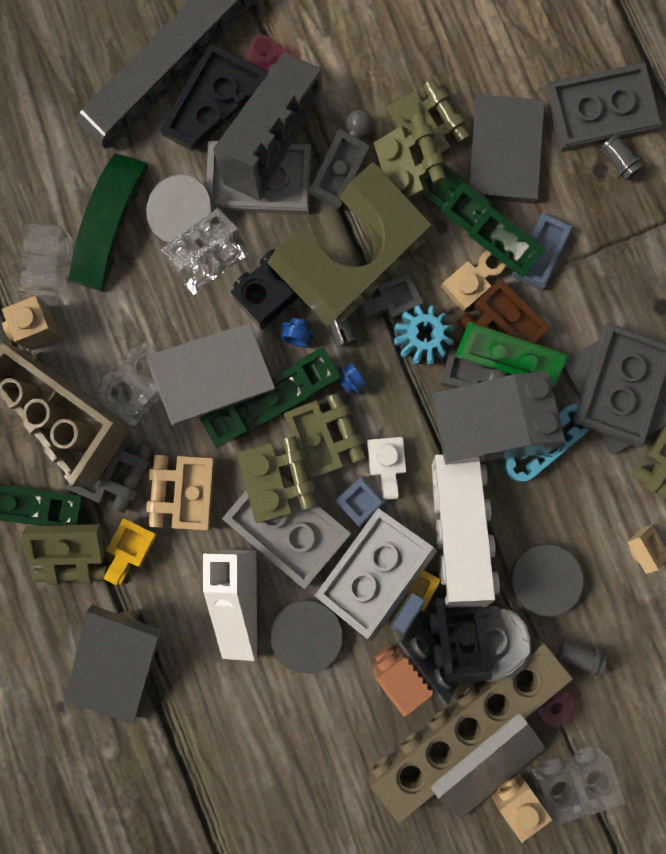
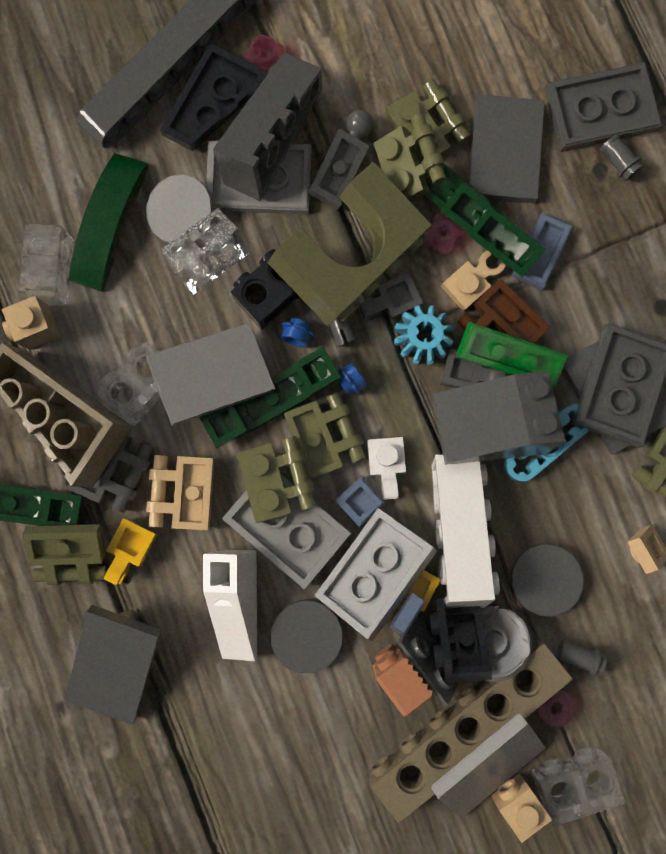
none -> clear pink plate [423,213,464,254]

